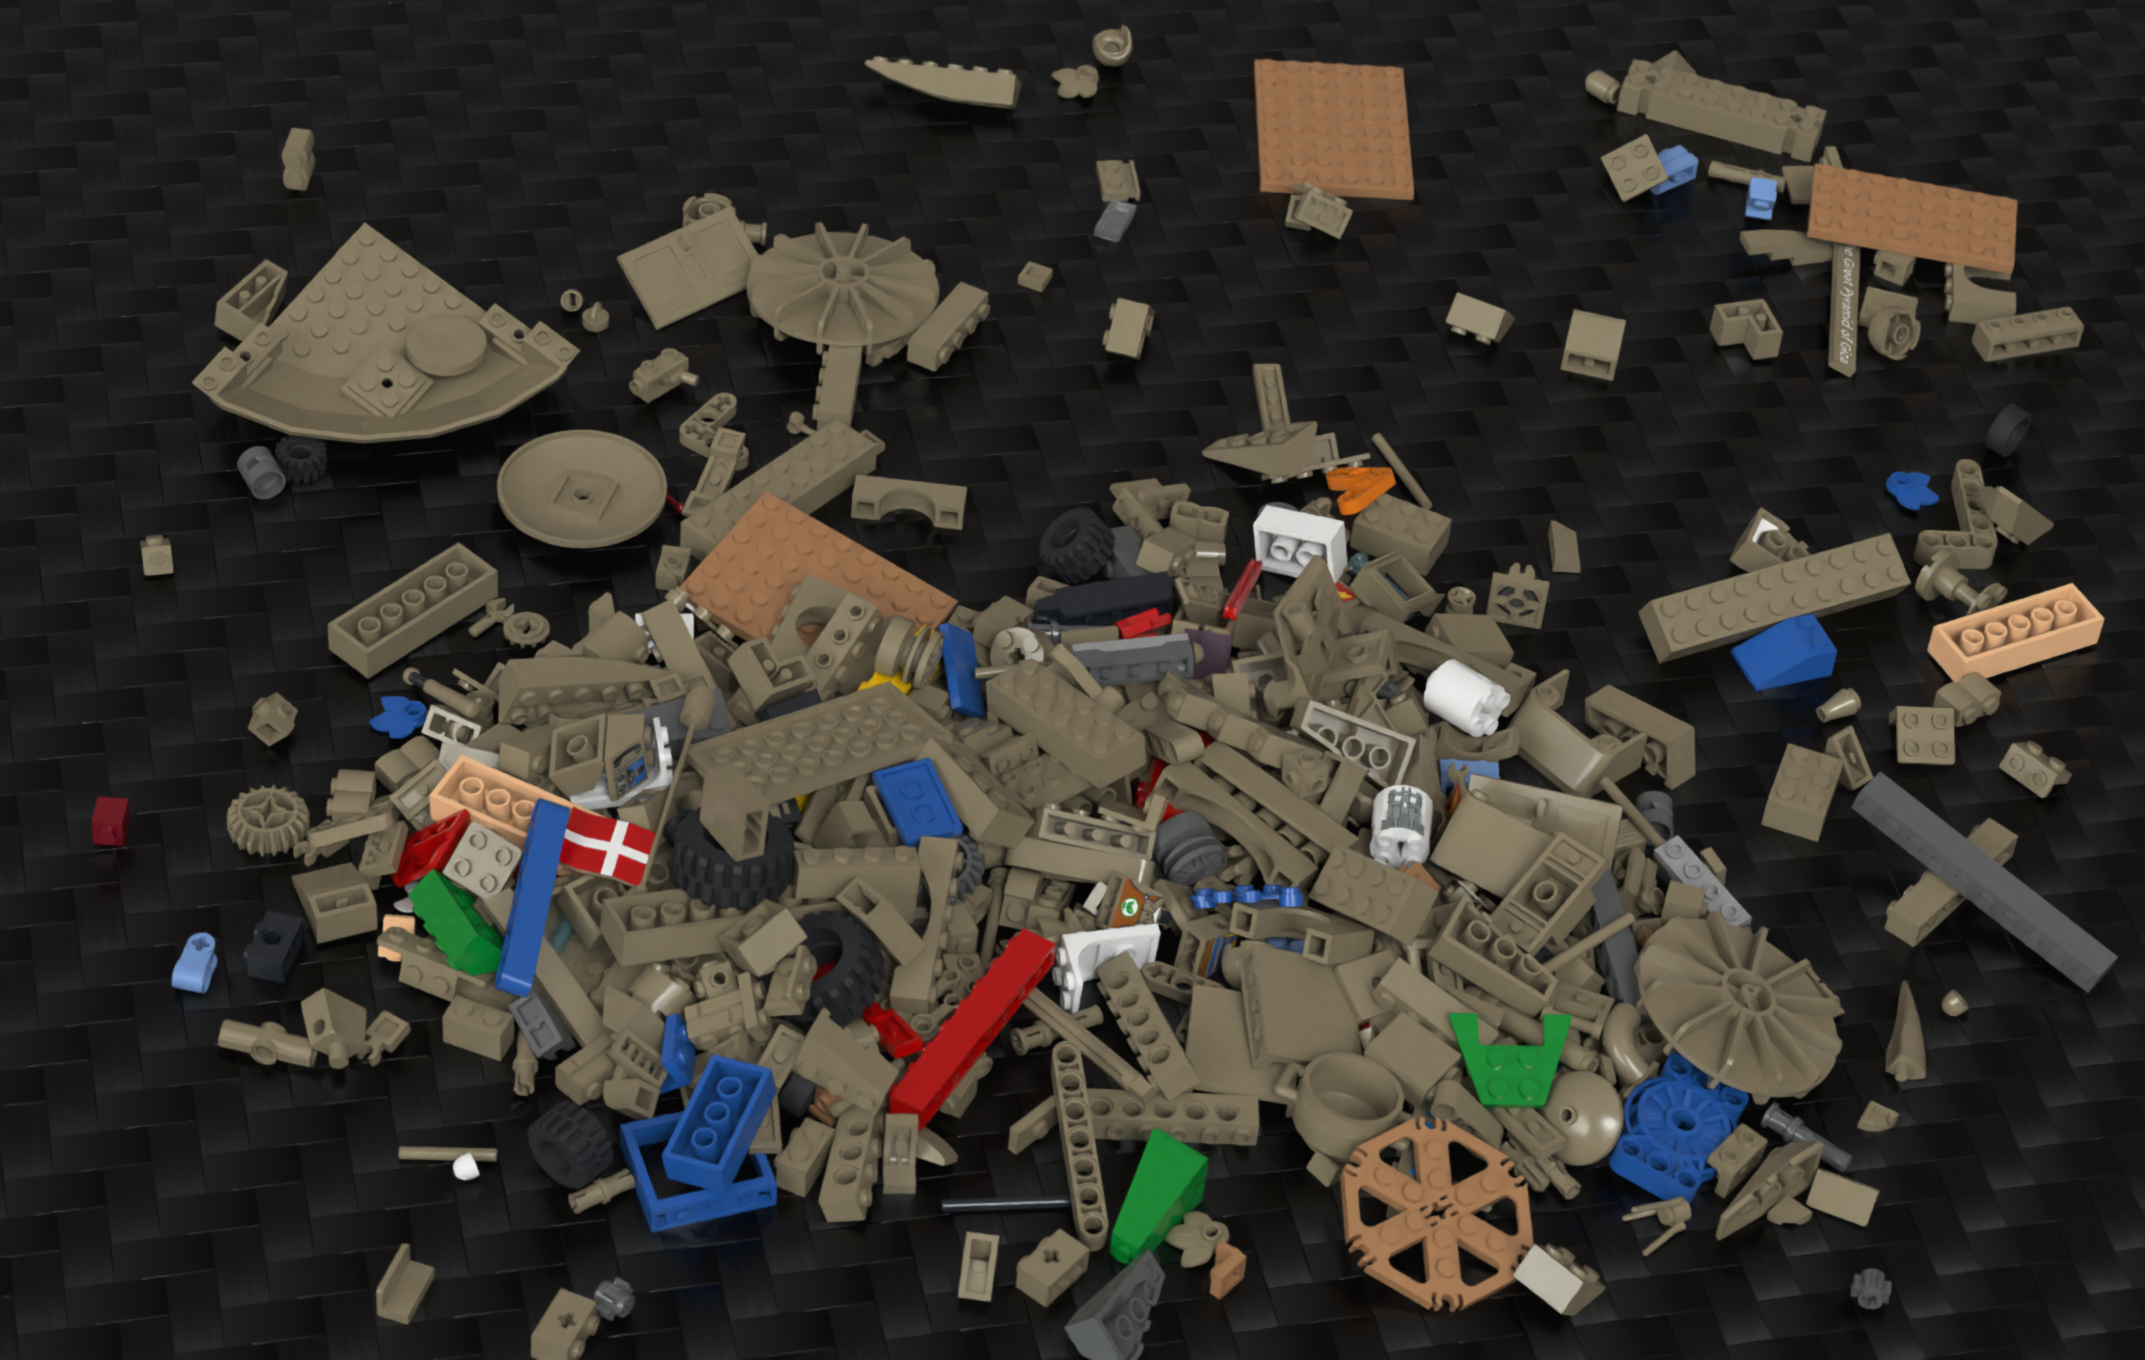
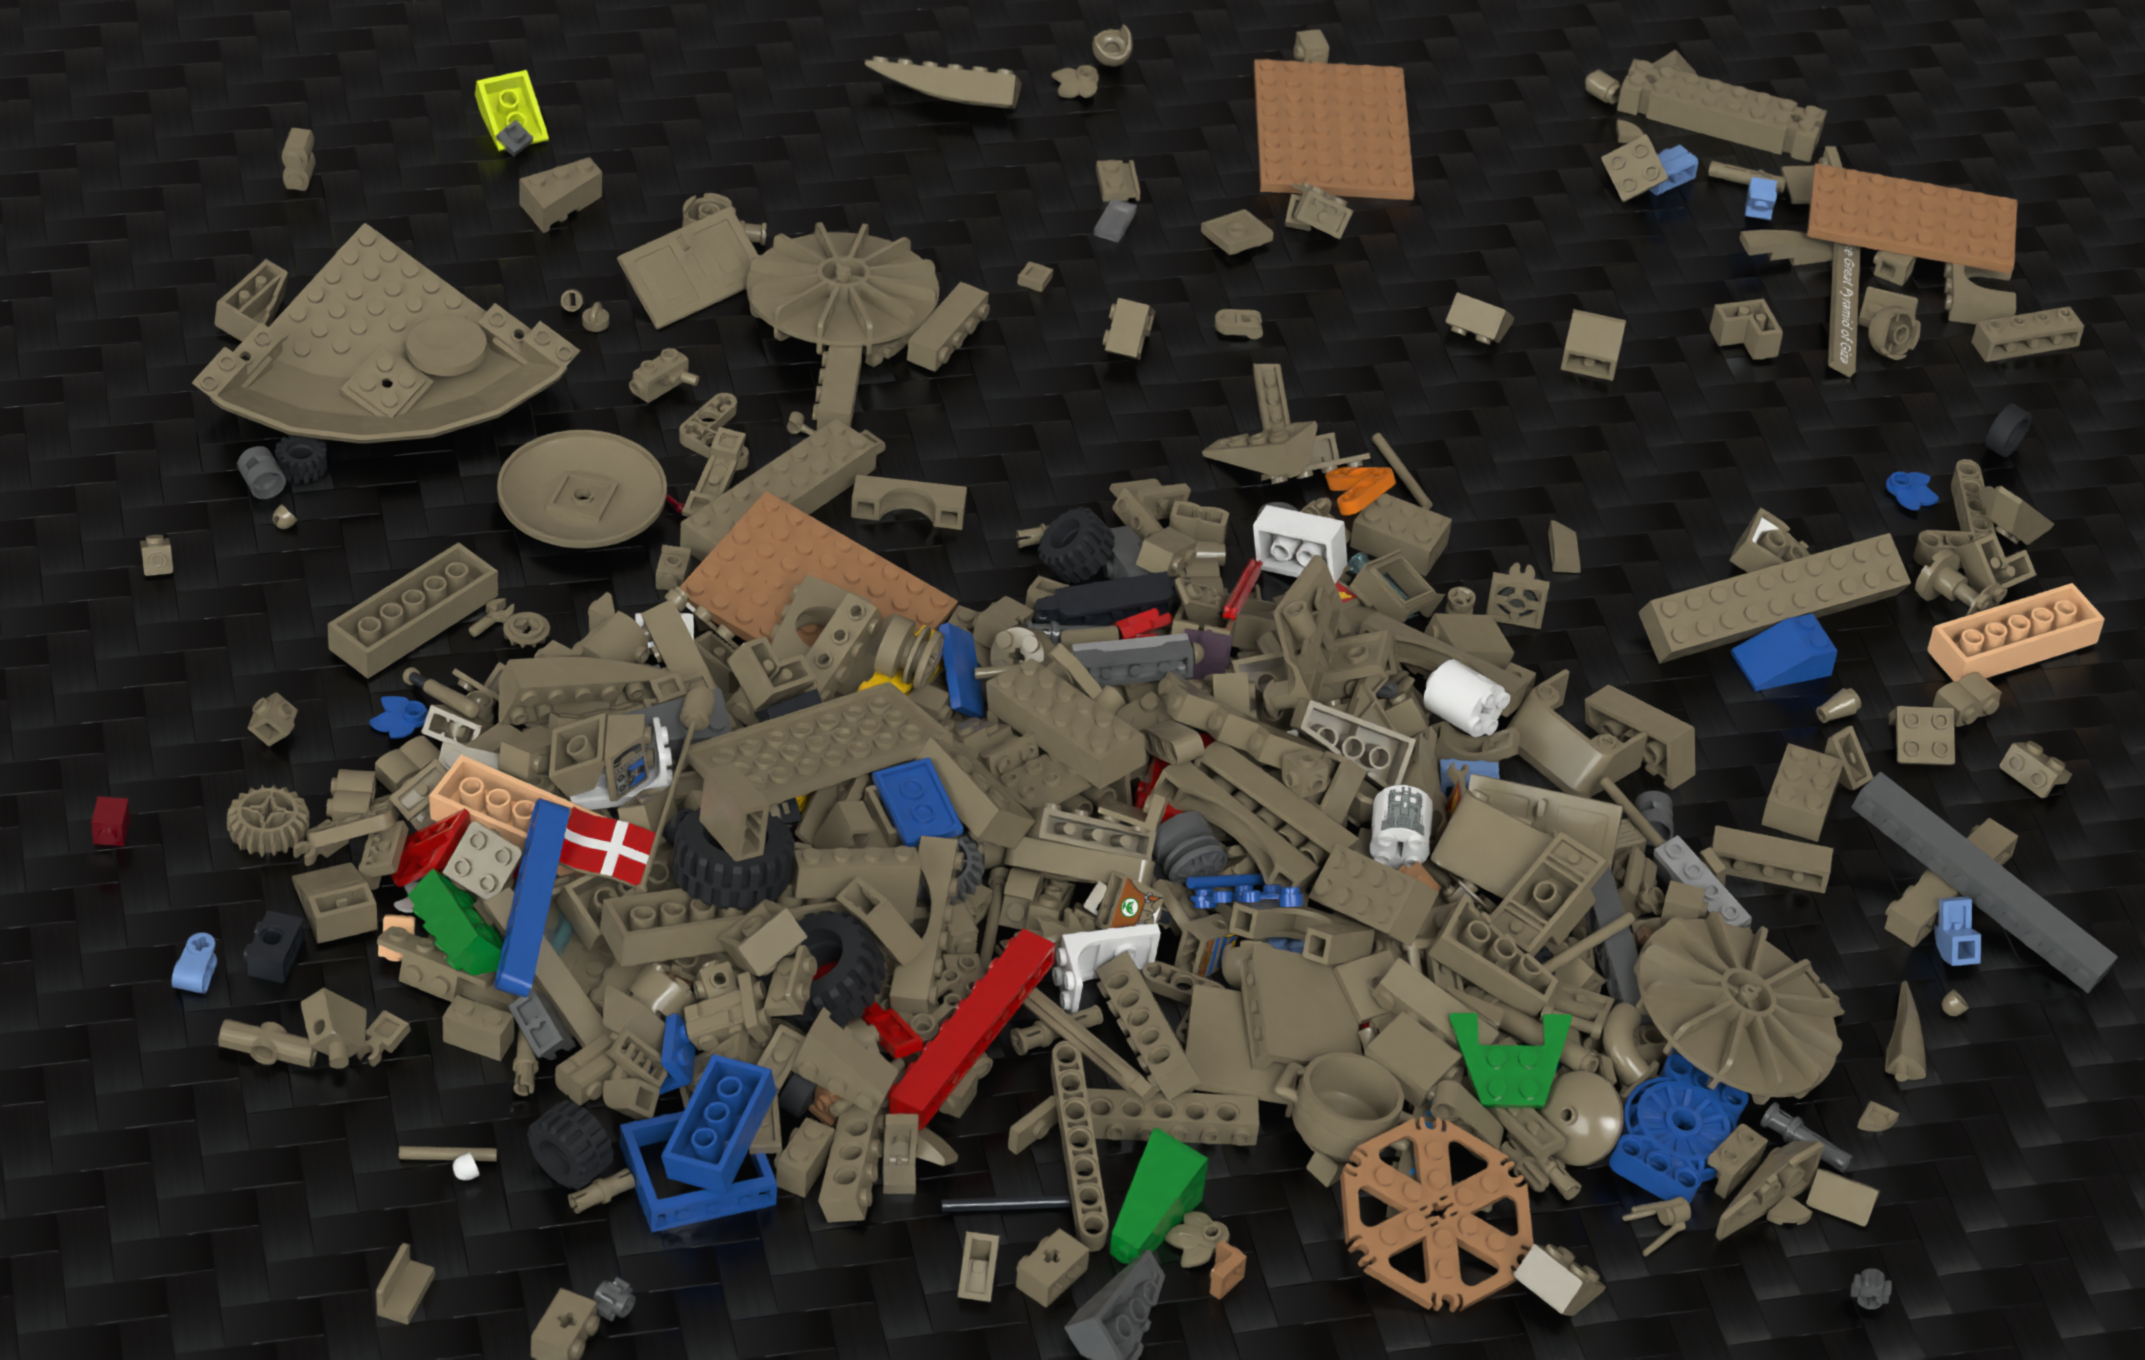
none -> dark tan hinge [272,504,298,529]
none -> neon yellow slope [475,70,549,151]
none -> dark grey tile [496,120,533,157]
none -> dark tan wedge [520,157,602,233]
none -> dark tan pin [1016,524,1050,548]
none -> blue bar [1186,873,1266,889]
none -> dark tan plate [1201,209,1273,255]
none -> dark tan plate [1214,309,1263,339]
none -> dark tan brick [1294,29,1329,64]
none -> dark tan tile [1616,120,1644,143]
none -> dark tan brick [1711,826,1833,894]
none -> medium blue brick [1934,896,1981,966]
none -> dark tan brick [1955,533,2036,594]

